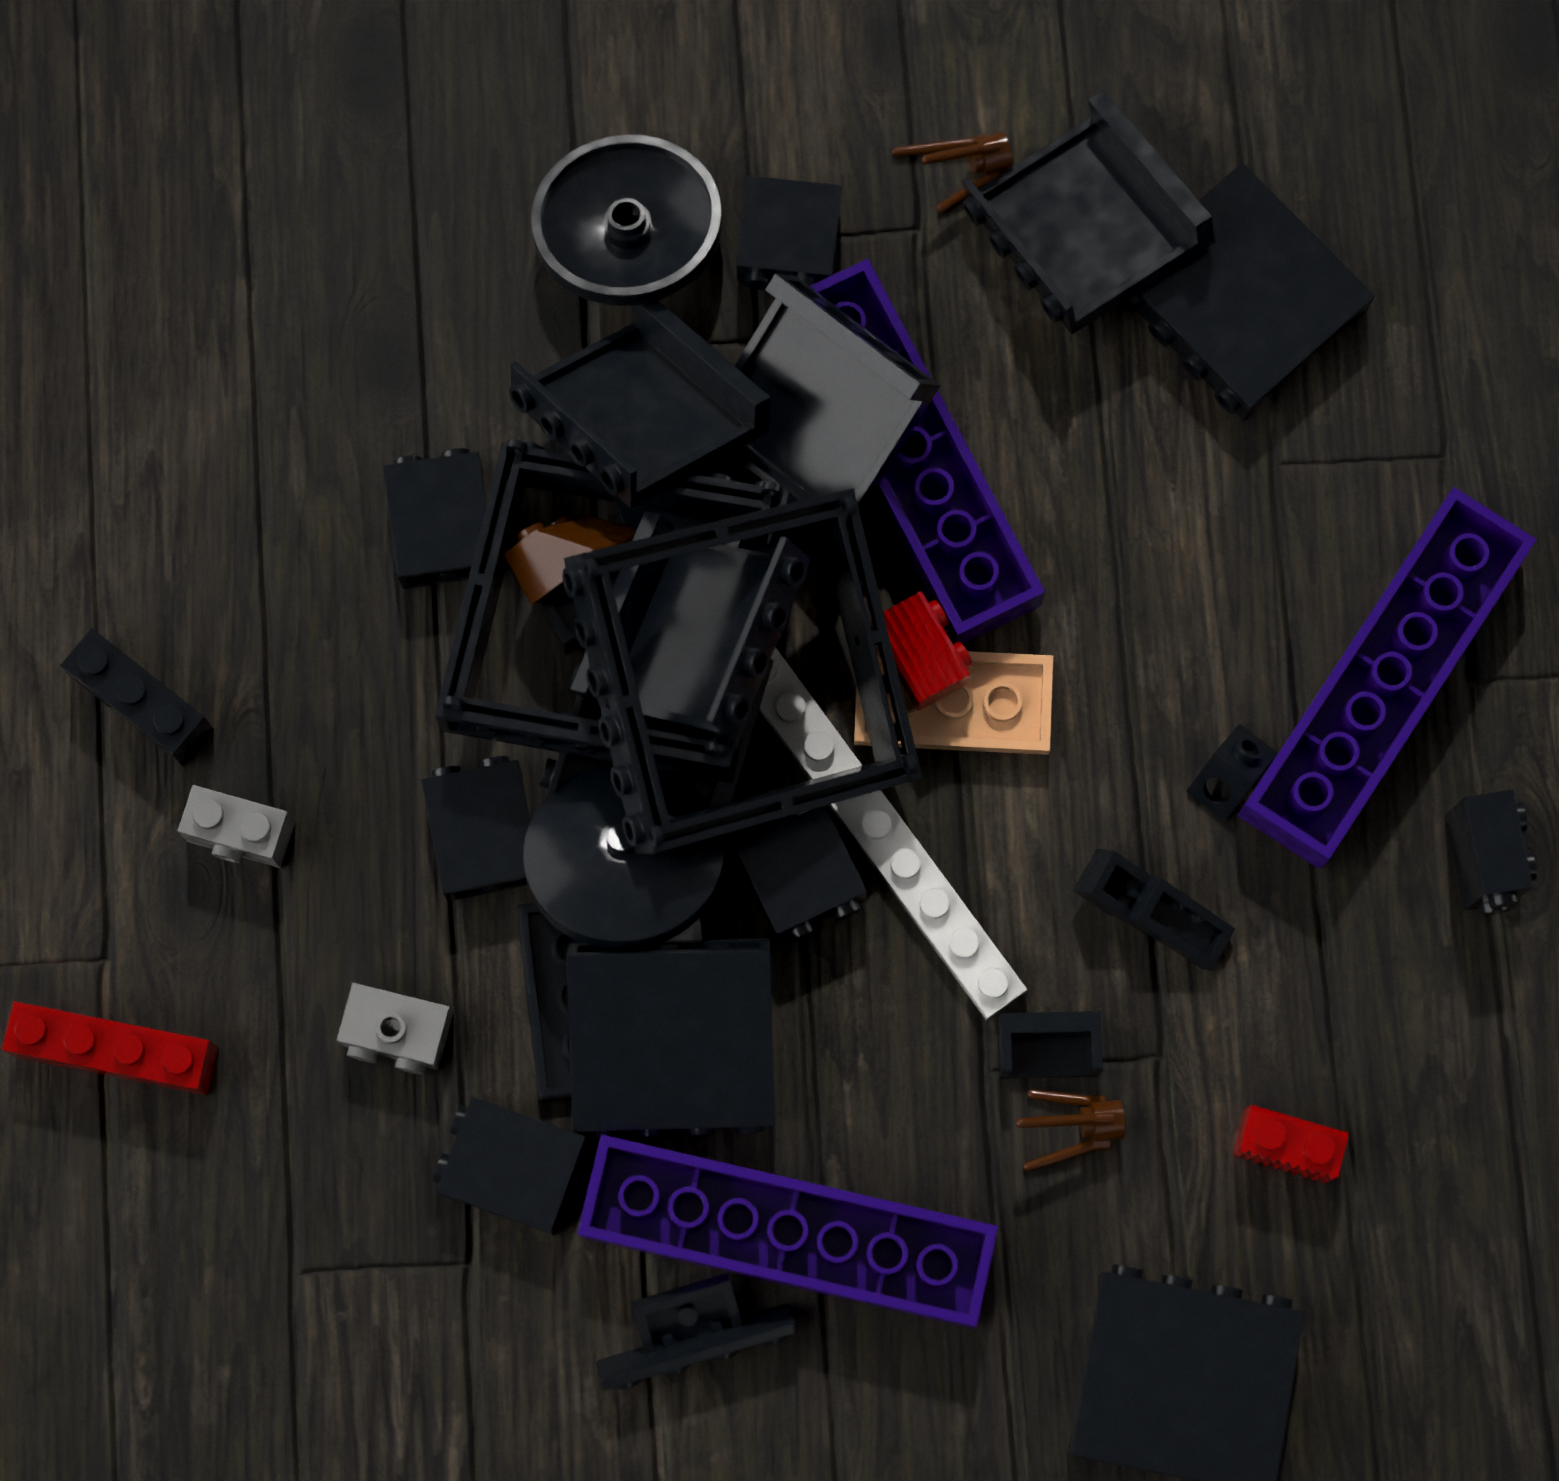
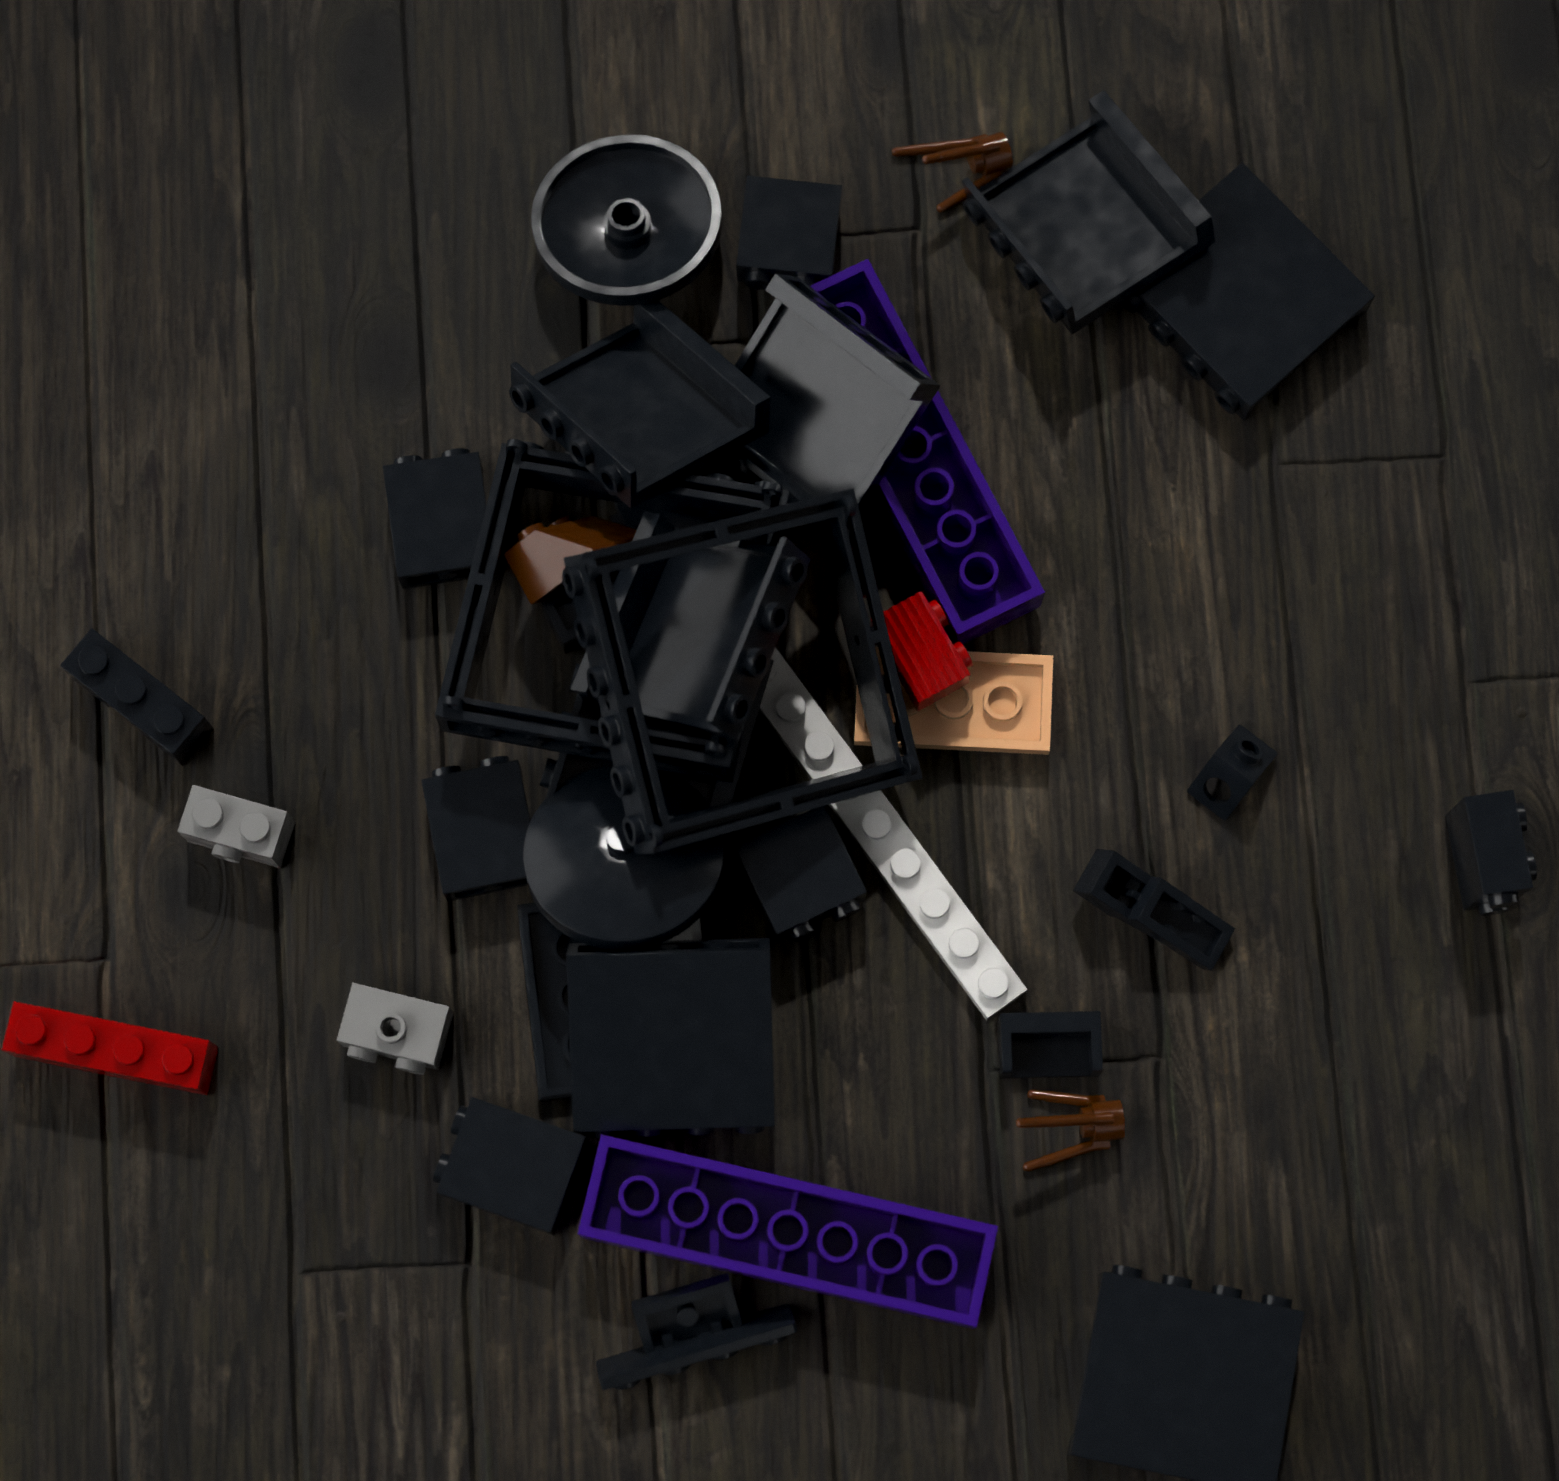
red brick [1232,1104,1349,1184] -> none
dark purple brick [1237,487,1537,869] -> none

